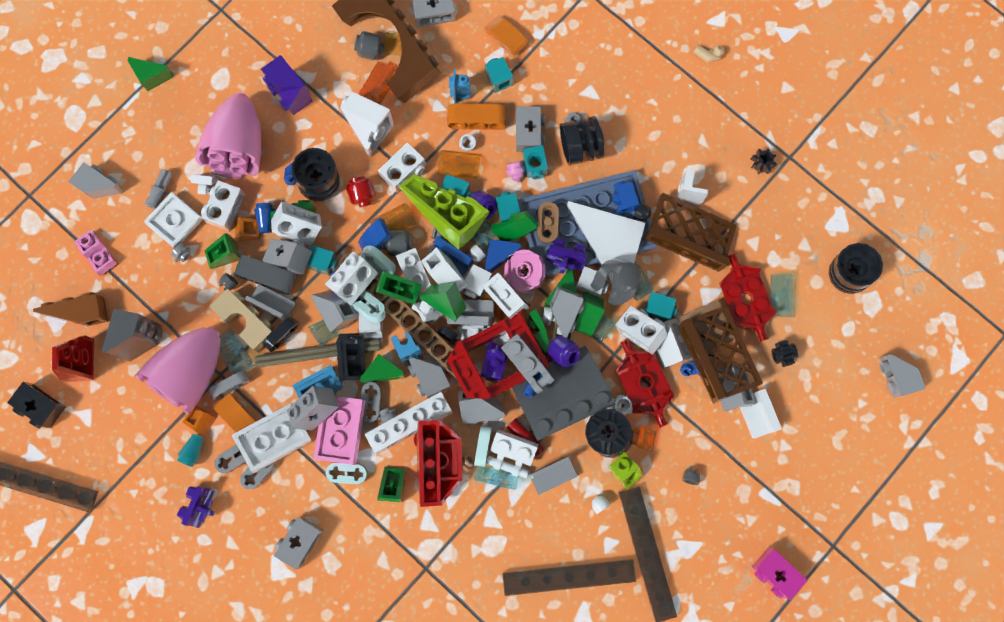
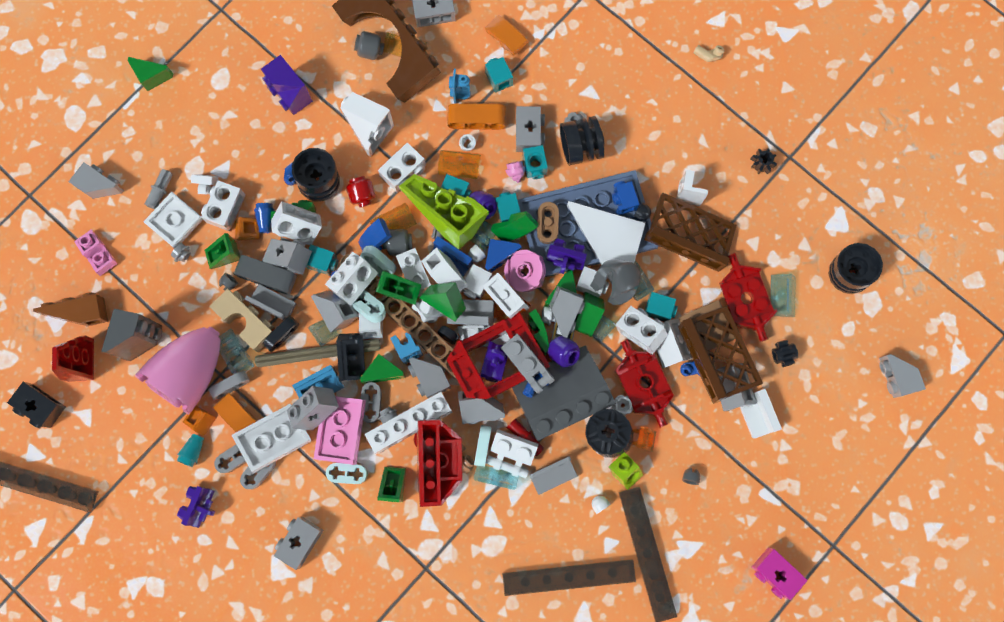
bright pink cylinder [195,93,262,179] -> none
clear orange panel [359,61,398,105] -> none

